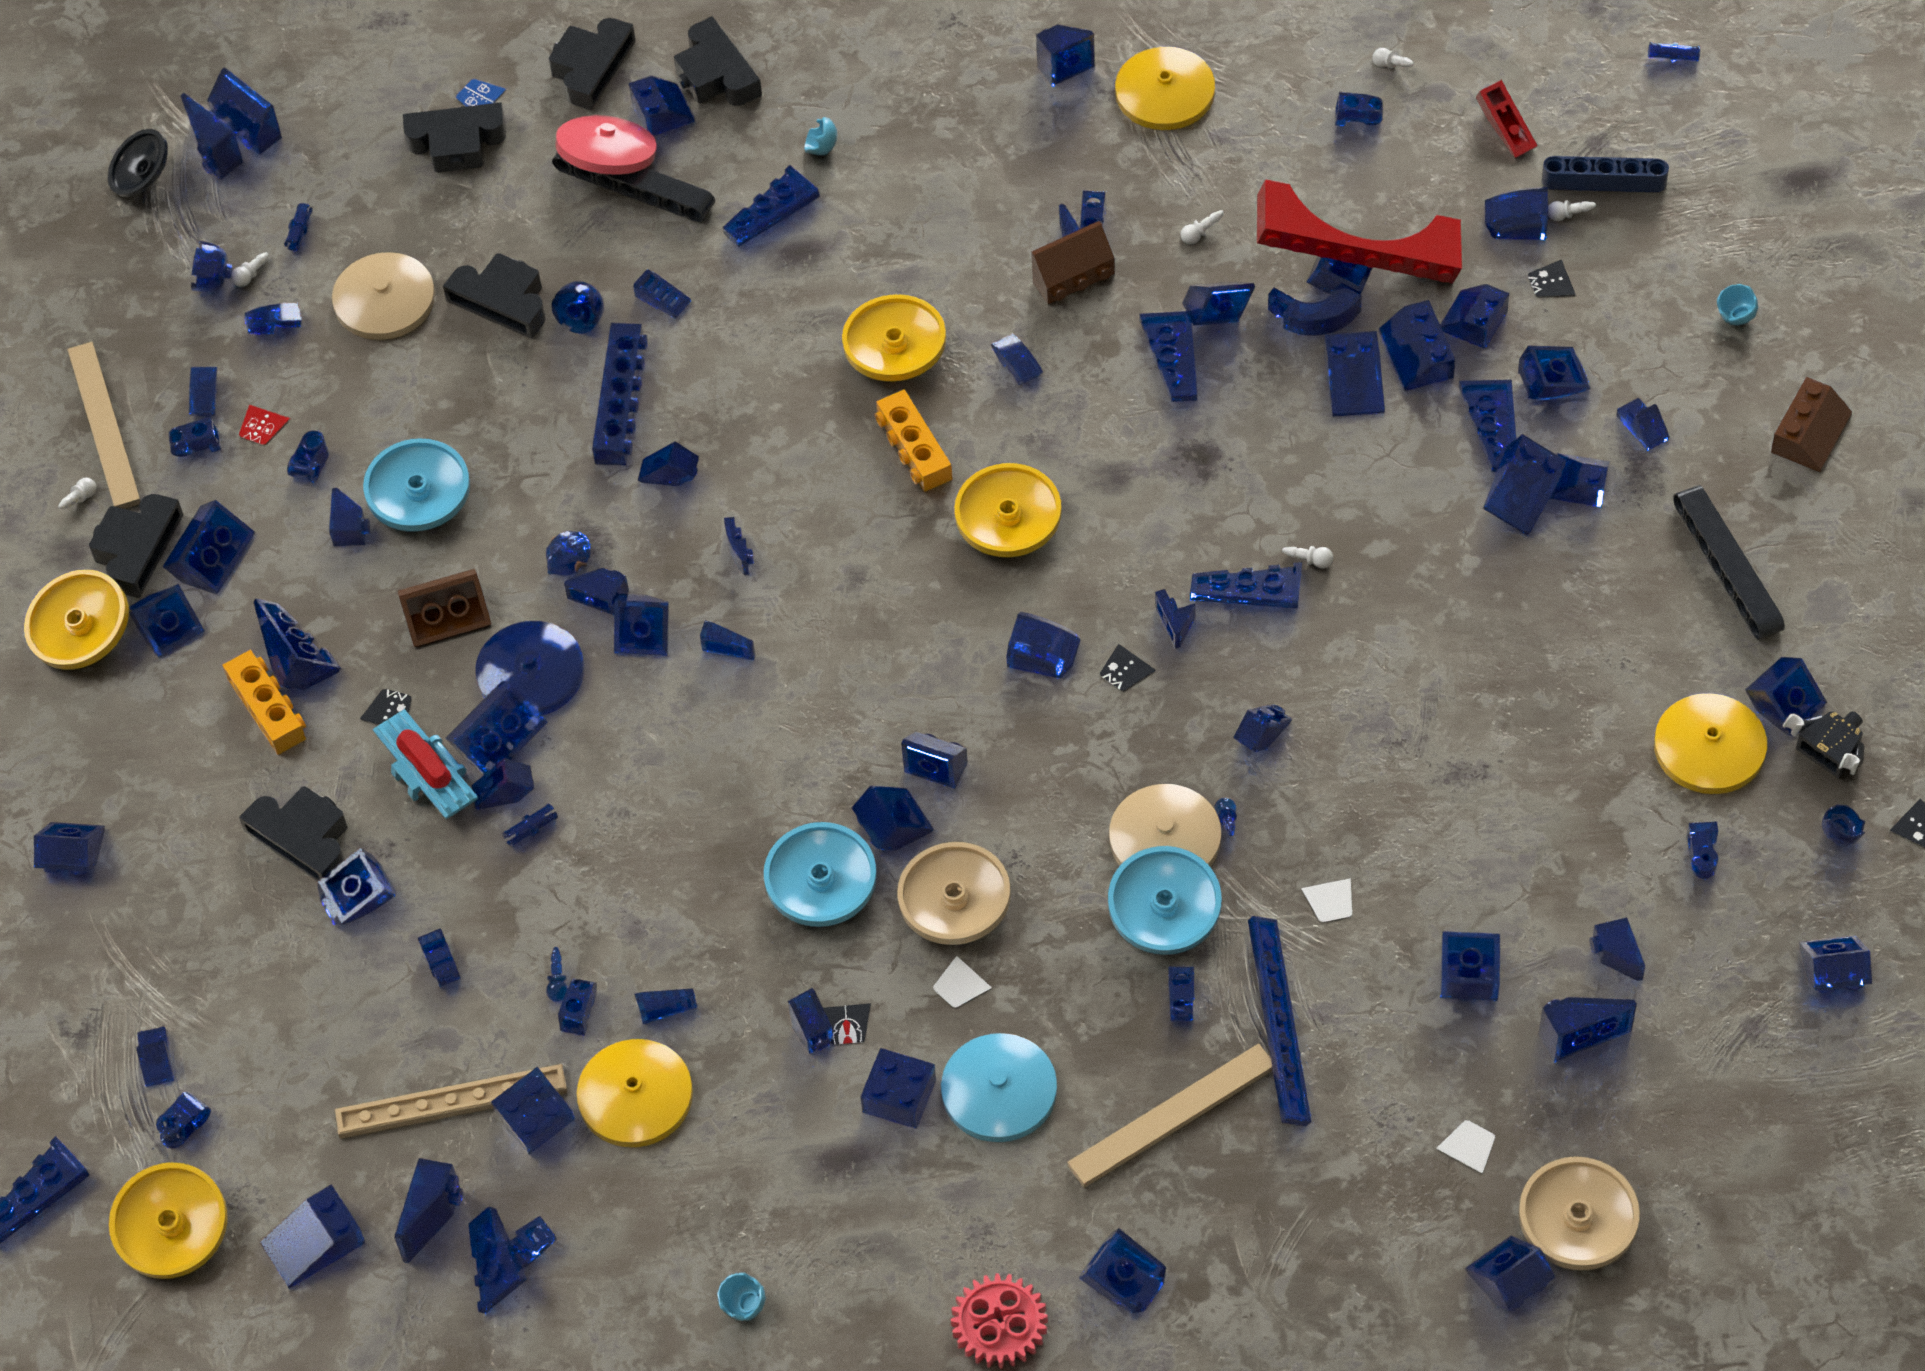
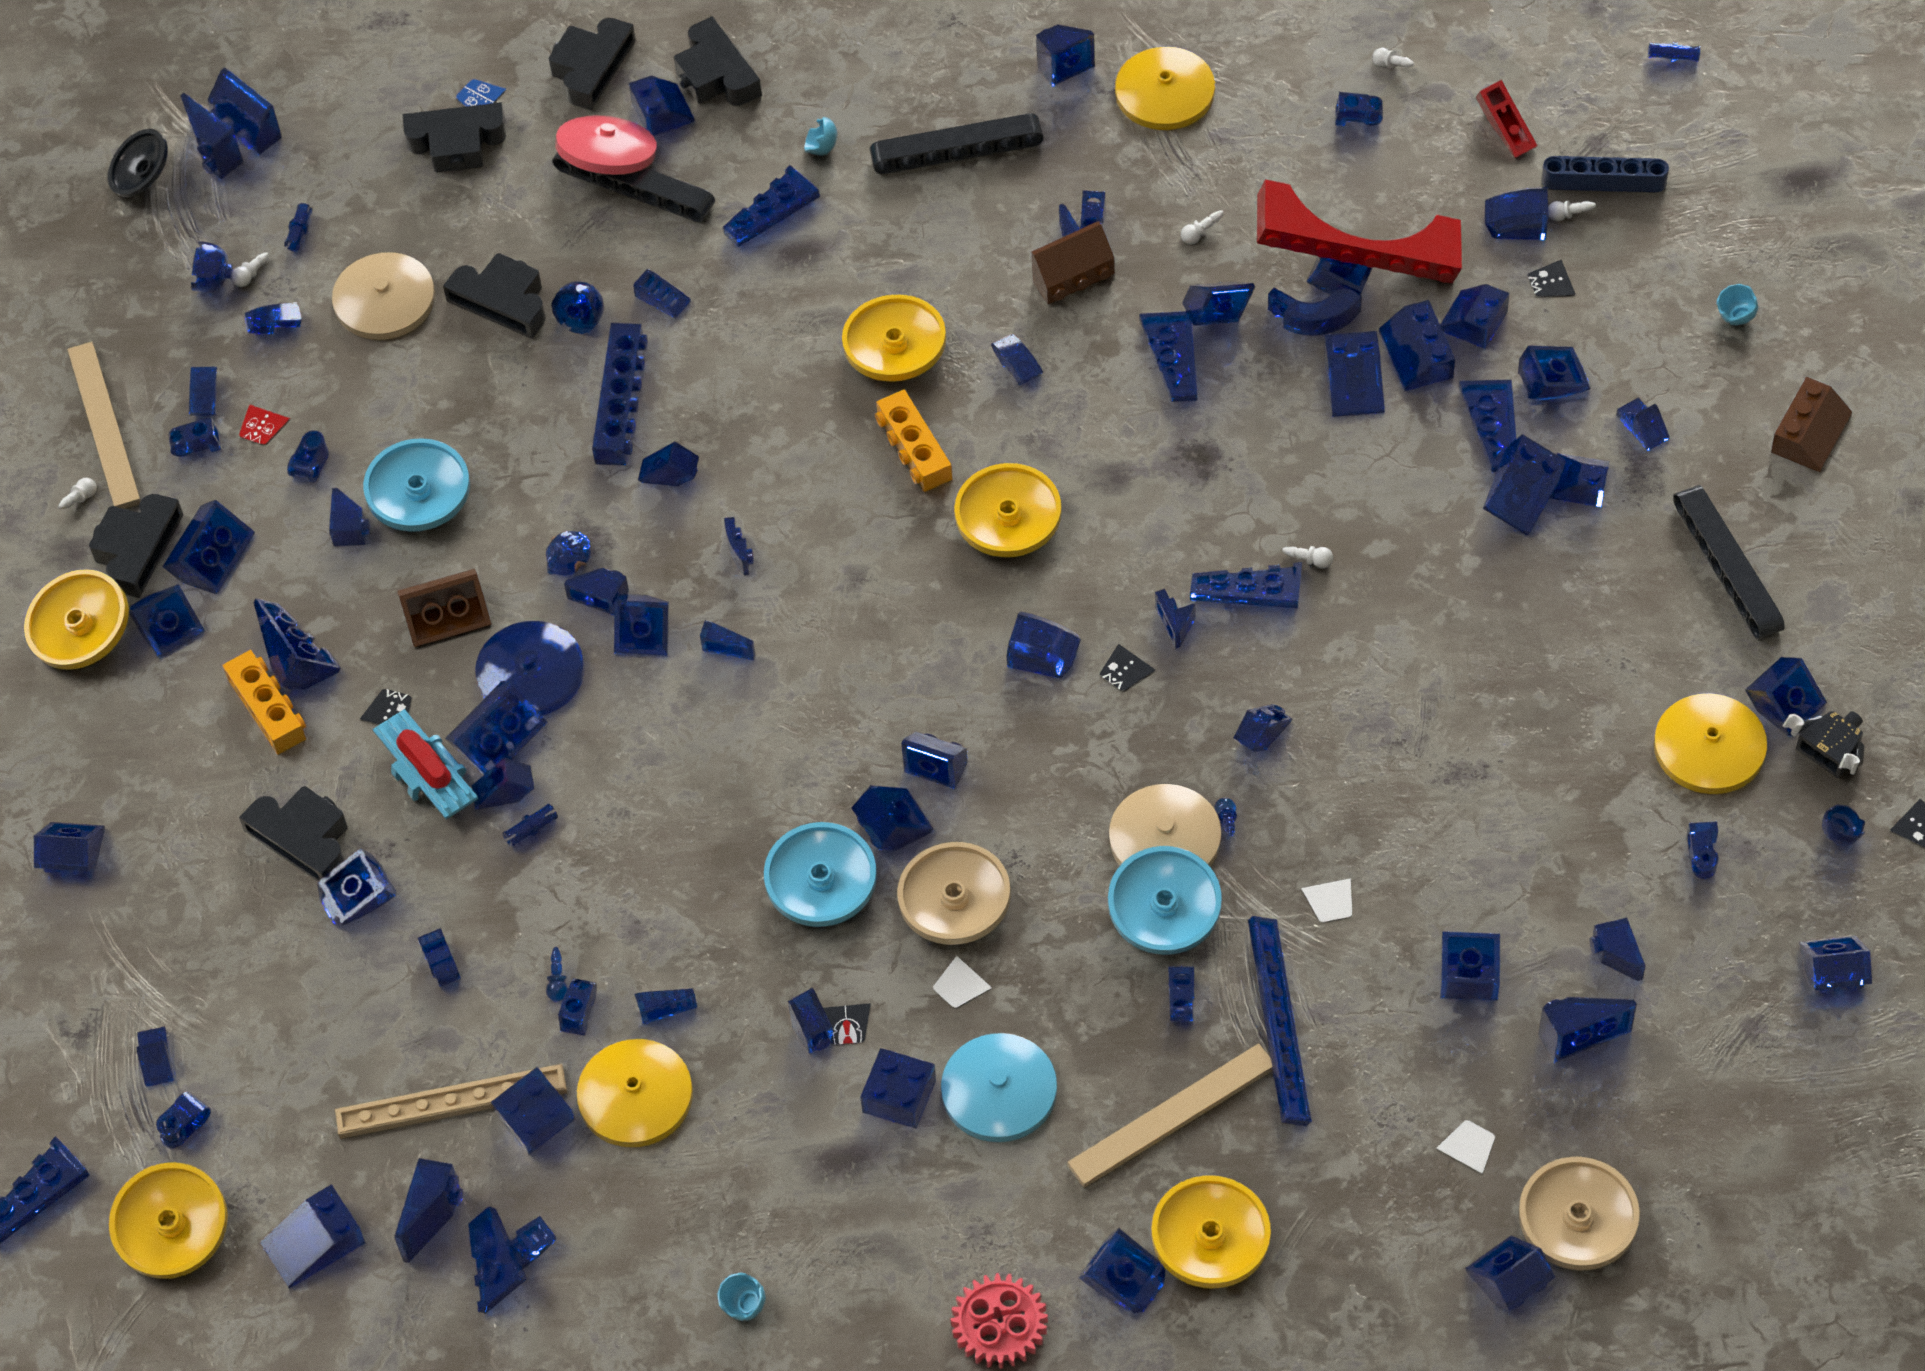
none -> black beam [869,113,1044,174]
none -> yellow dish [1151,1175,1271,1288]

